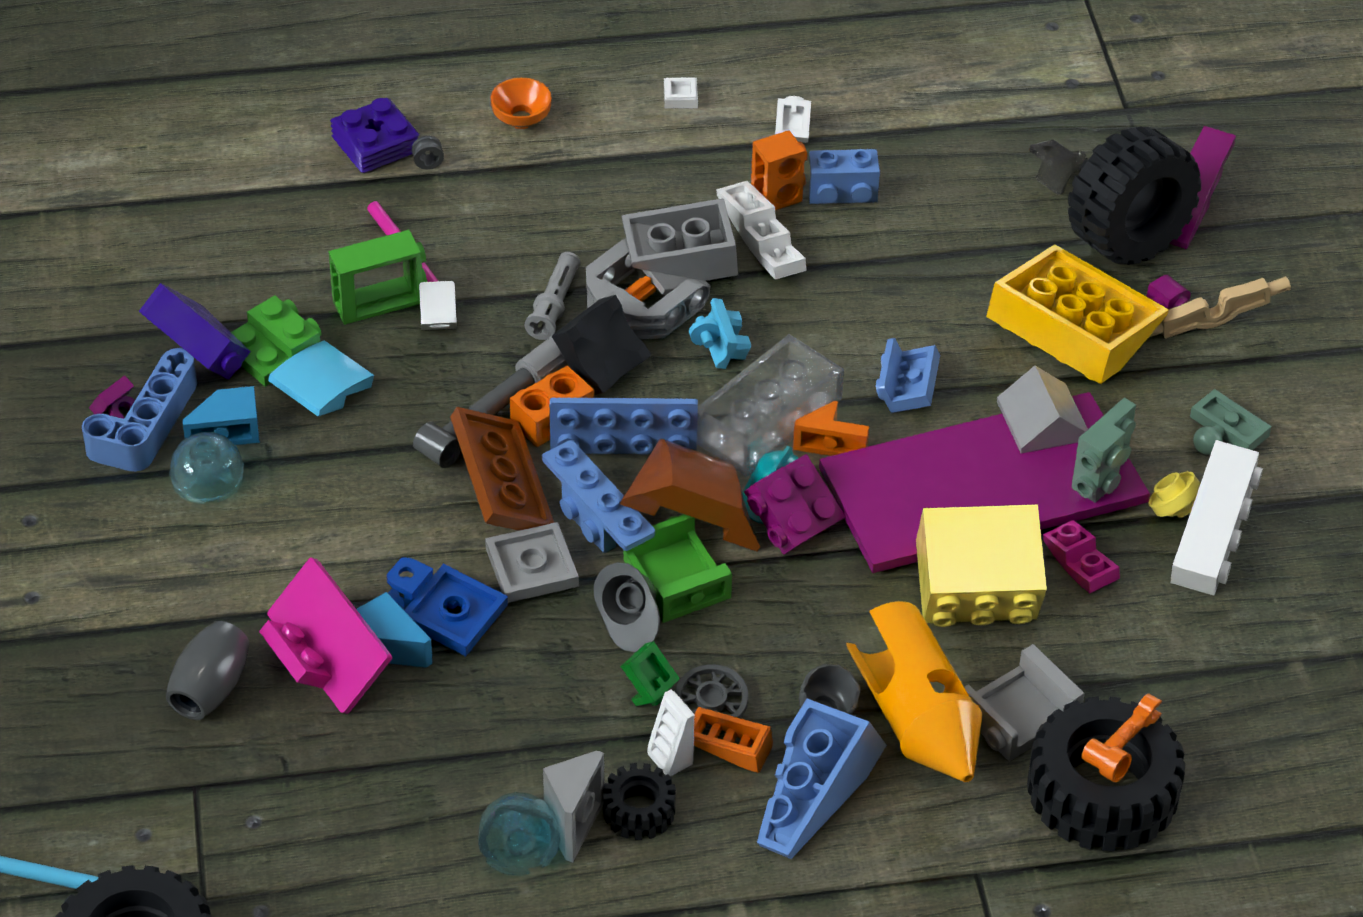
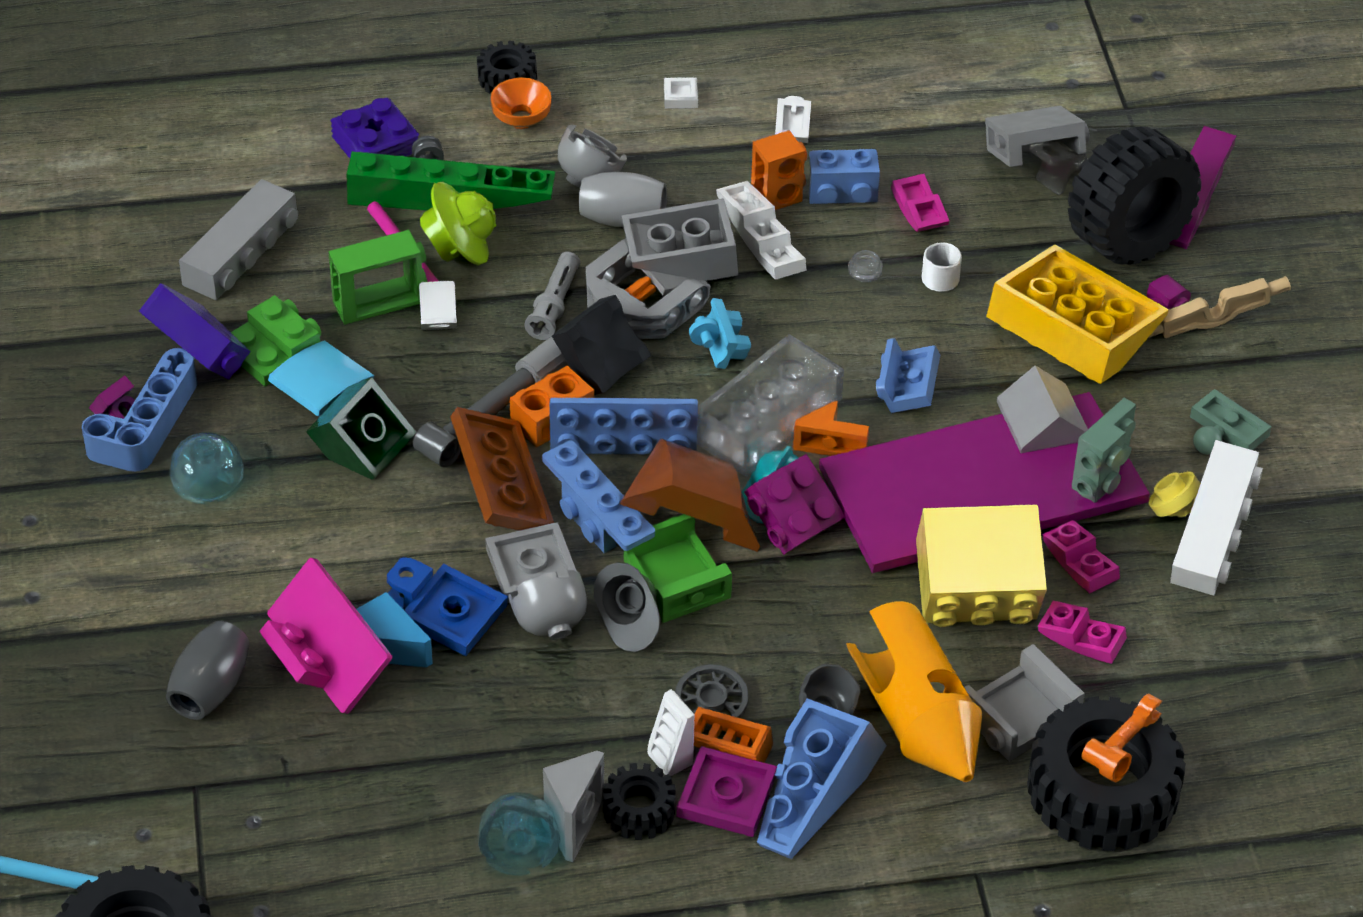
dark azure slope [183,386,260,450] -> none
green bracket [620,641,680,706] -> none
none -> light grey brick [179,179,298,300]
none -> dark green slope [306,377,417,480]
none -> green slope [346,151,555,210]
none -> lime helmet [420,181,497,265]
none -> black tyre [477,41,537,94]
none -> light grey cylinder [508,570,588,640]
none -> light grey cylinder [558,124,627,188]
none -> light grey piece [579,171,667,227]
none -> magenta plate [676,746,777,837]
none -> clear plate [848,250,883,282]
none -> dark pink slope [891,174,950,232]
none -> white piece [922,243,962,292]
none -> light grey panel [985,105,1090,167]
none -> dark pink slope [1038,601,1127,664]

